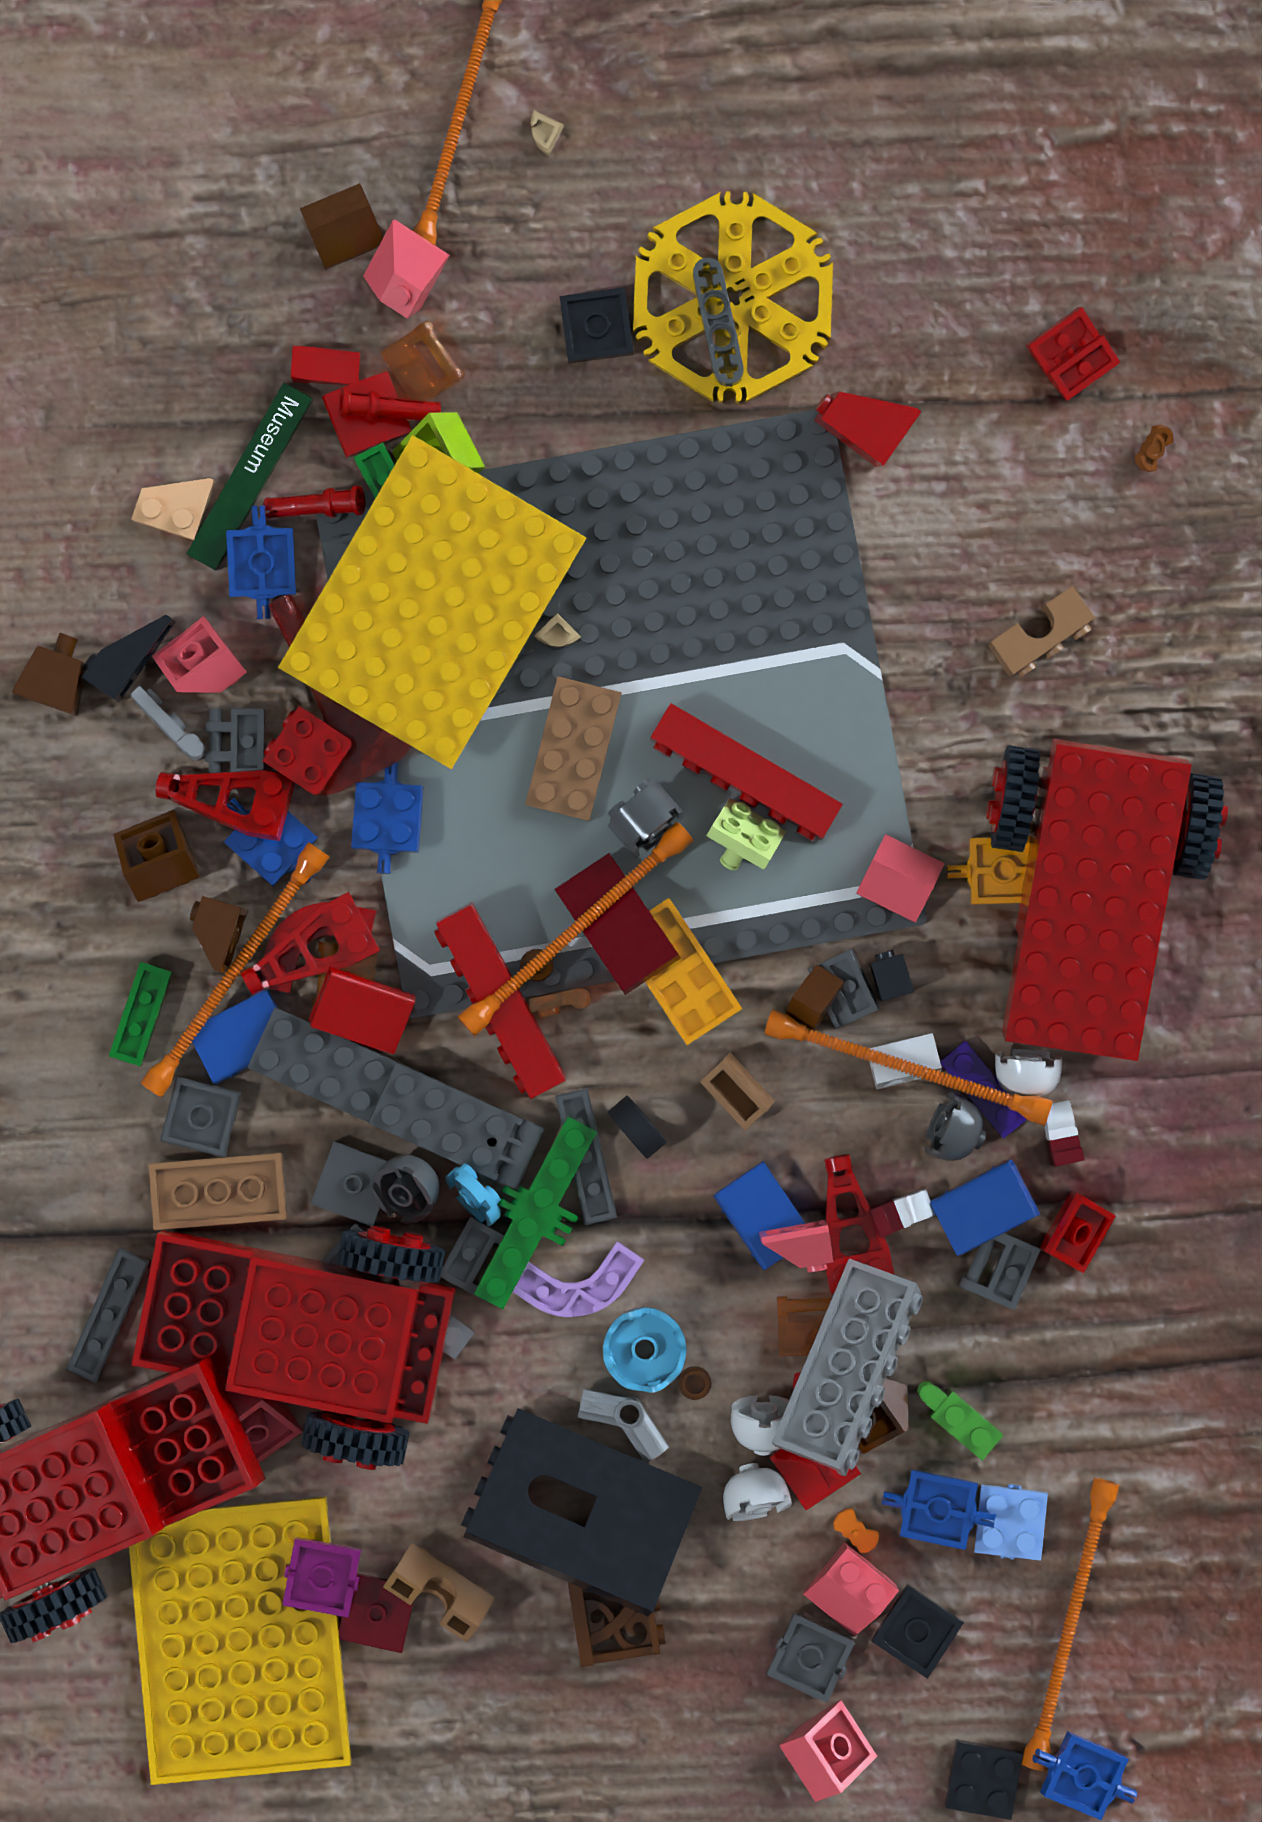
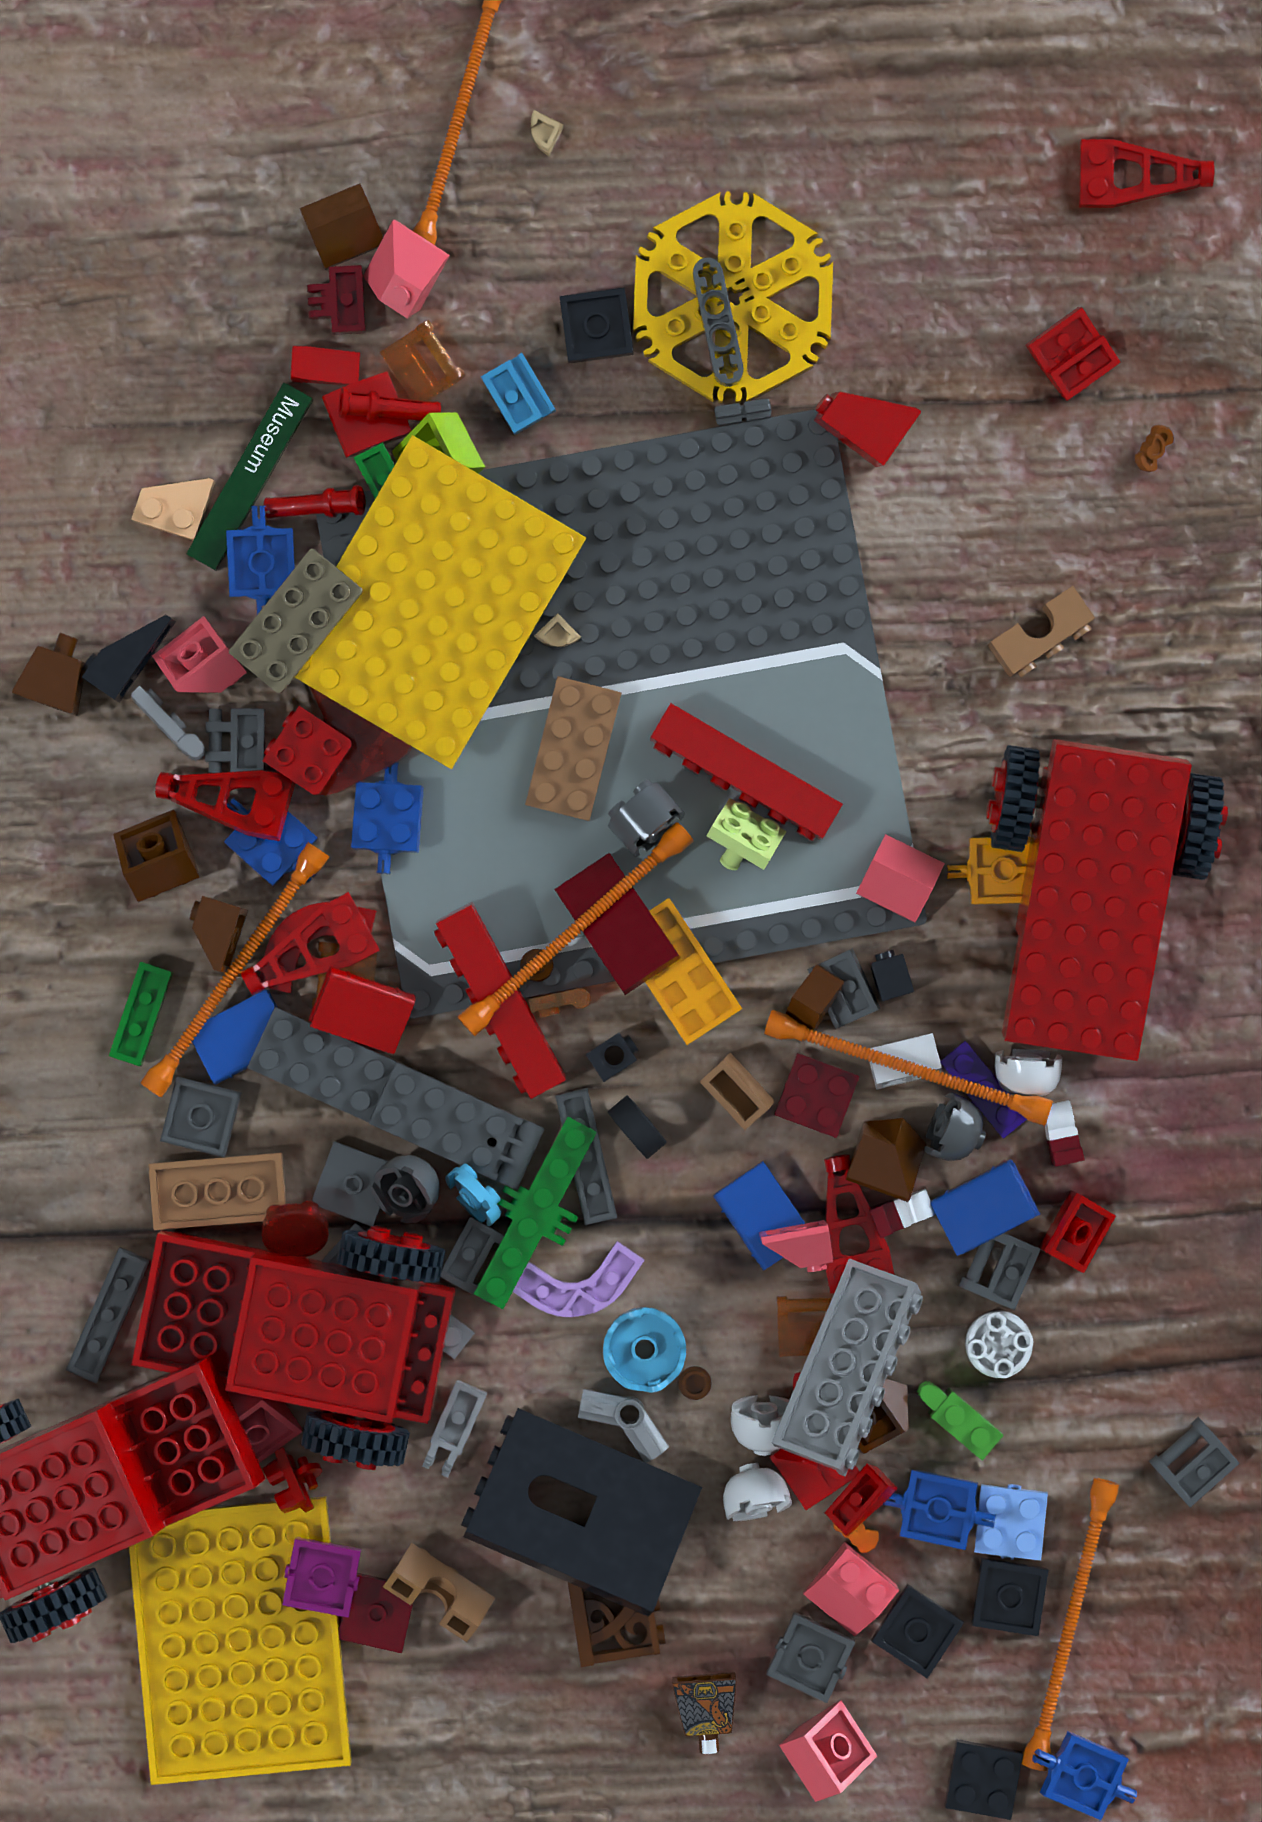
none -> dark tan bracket [229,549,363,693]
none -> clear red tile [262,1201,329,1258]
none -> red hips [262,1447,323,1514]
none -> dark red hinge [307,265,366,335]
none -> light grey hinge [422,1380,487,1478]
none -> dark azure plate [481,353,556,435]
none -> black brick [586,1033,639,1082]
none -> torso [672,1672,737,1754]
none -> dark grey piece [715,399,772,425]
none -> dark red plate [774,1053,860,1138]
none -> red slope [824,1463,898,1536]
none -> reddish brown slope [846,1118,926,1202]
none -> white tile [965,1310,1033,1378]
none -> black plate [971,1558,1049,1637]
none -> red plate [1079,139,1214,208]
none -> dark grey plate [1149,1417,1240,1508]

